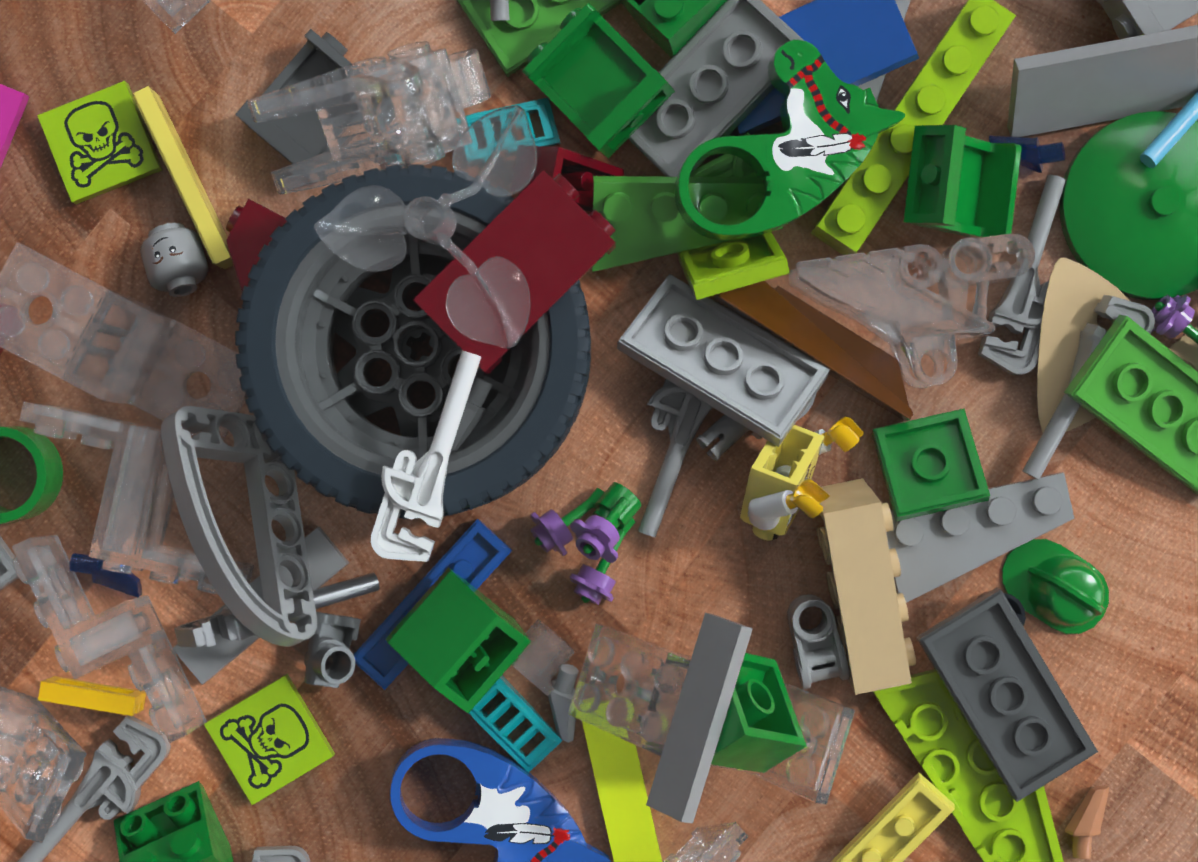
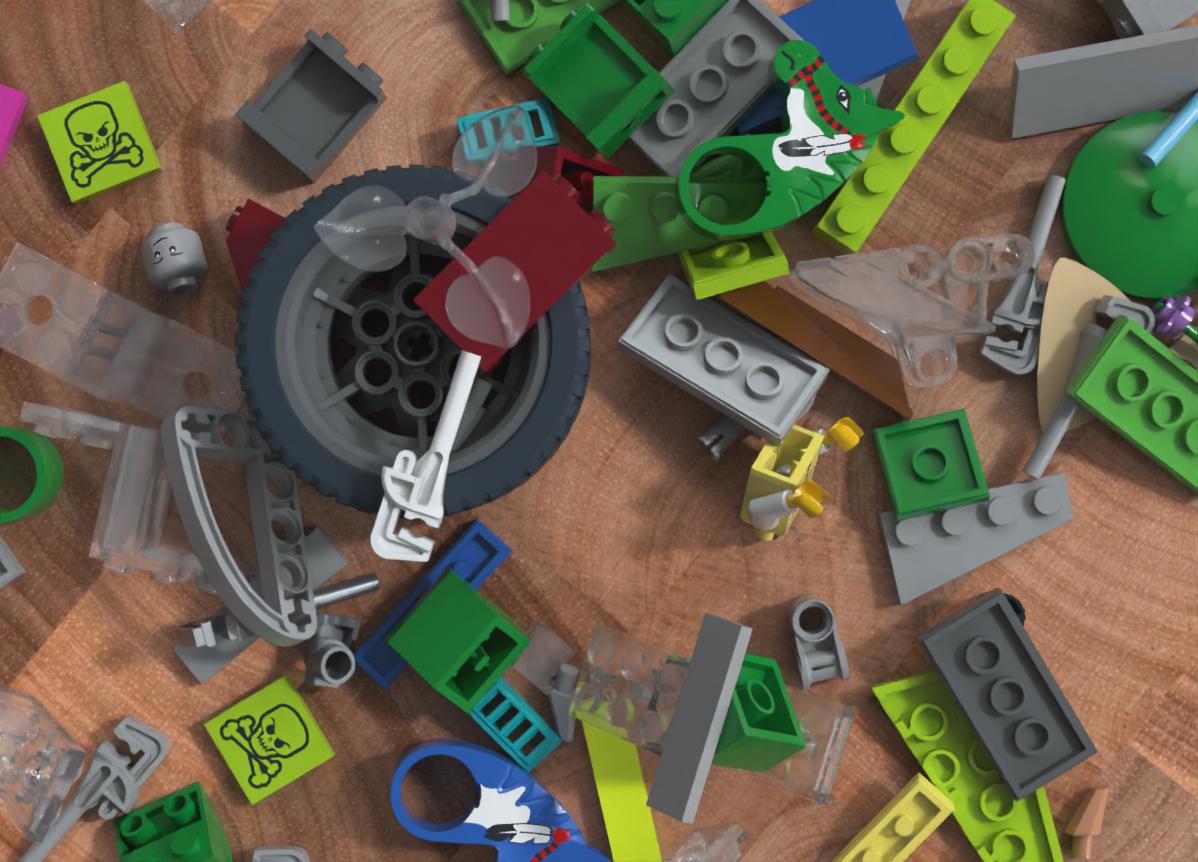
clear bracket [12,535,207,743] -> none
yellow tile [38,676,147,716] -> none
clear blue bar [70,548,142,598] -> none
light yellow tile [133,86,233,269] -> none
clear piece [247,41,491,194] -> none
medium lavender plant [530,482,642,605] -> none
light grey piece [638,379,713,538] -> none
tan wedge [816,478,916,695] -> none
green panel [903,125,1022,239] -> none
clear blue bar [988,136,1065,173] -> none
green piece [1002,539,1109,634] -> none

